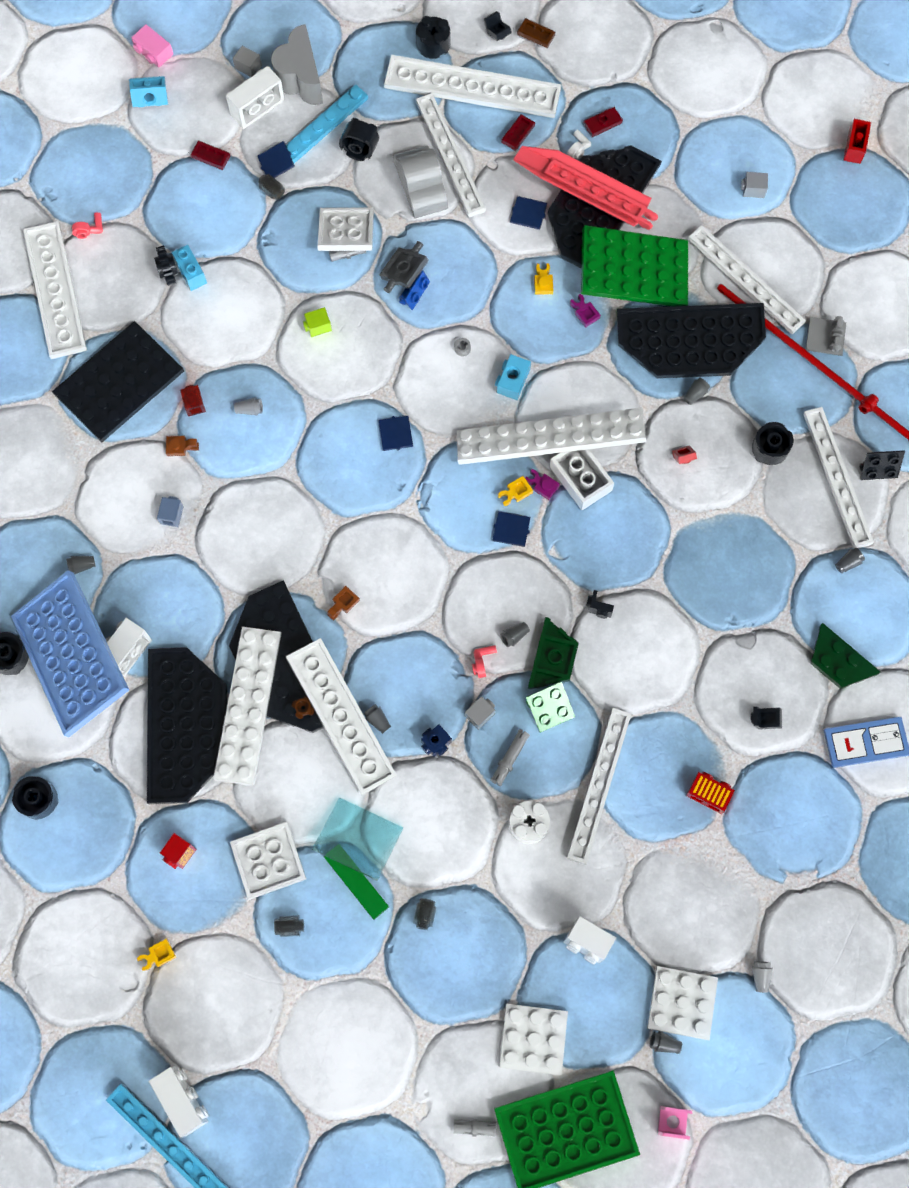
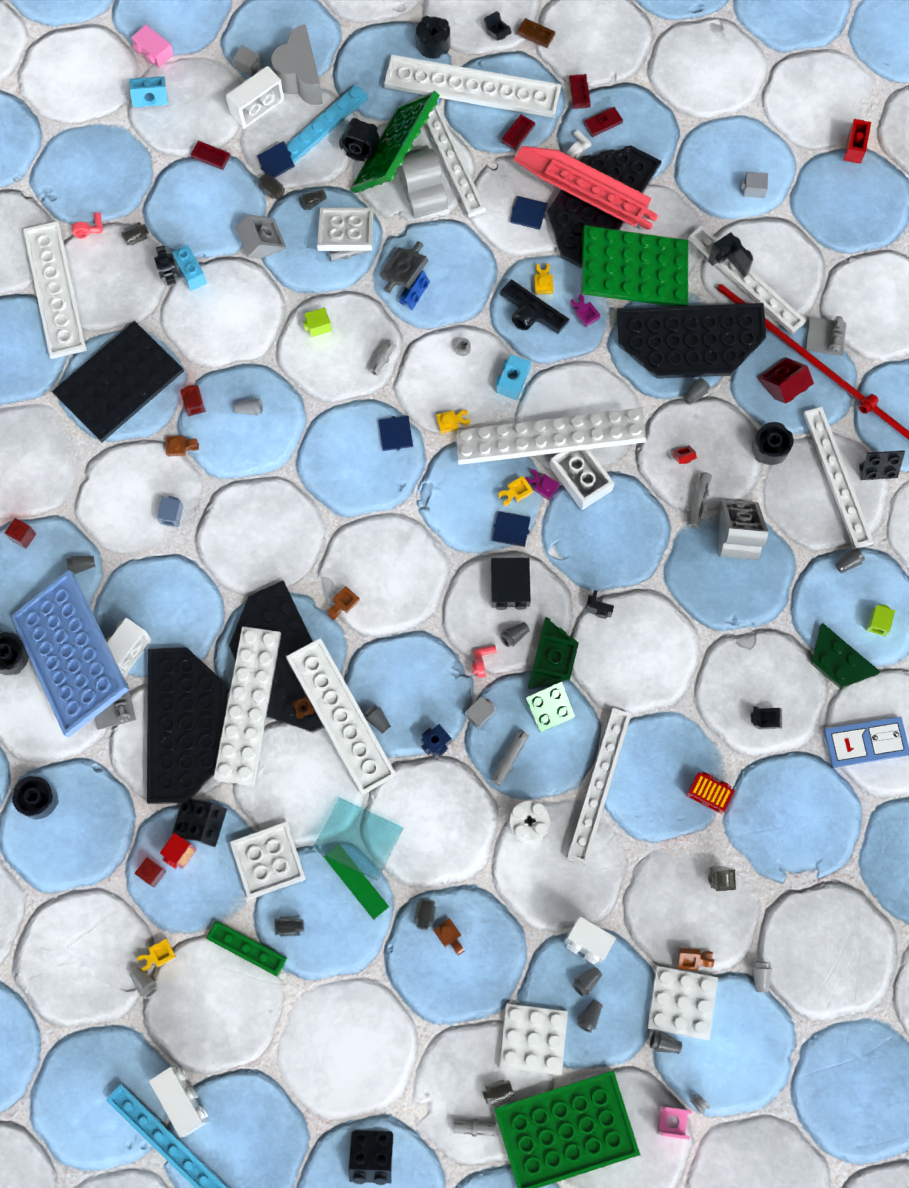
none -> clear red brick [4,518,36,549]
none -> light grey hinge [95,683,136,730]
none -> clear smoke brick [121,222,149,246]
none -> light grey cone [129,967,158,999]
none -> clear red brick [134,857,167,888]
none -> black bracket [172,799,227,847]
none -> green tile [206,921,287,977]
none -> light grey slope [235,214,286,259]
none -> clear smoke cone [299,189,327,210]
none -> black bracket [348,1130,393,1185]
none -> green plate [350,91,440,193]
none -> light grey pin [368,339,397,376]
none -> dark orange plate [433,918,465,956]
none -> yellow plate [436,410,470,434]
none -> clear smoke brick [482,1080,515,1107]
none -> black brick [491,558,531,610]
none -> black plate [500,279,570,334]
none -> dark red plate [569,74,591,109]
none -> dark grey cone [572,966,603,997]
none -> dark grey cone [577,1000,603,1033]
none -> dark orange plate [677,948,714,971]
none -> light grey pin [687,472,712,529]
none -> light grey bush [690,1093,710,1115]
none -> black bracket [708,232,754,277]
none -> clear smoke brick [708,866,736,892]
none -> light grey brick [717,499,768,560]
none -> dark red slope [757,357,814,404]
none -> lime brick [866,604,896,637]

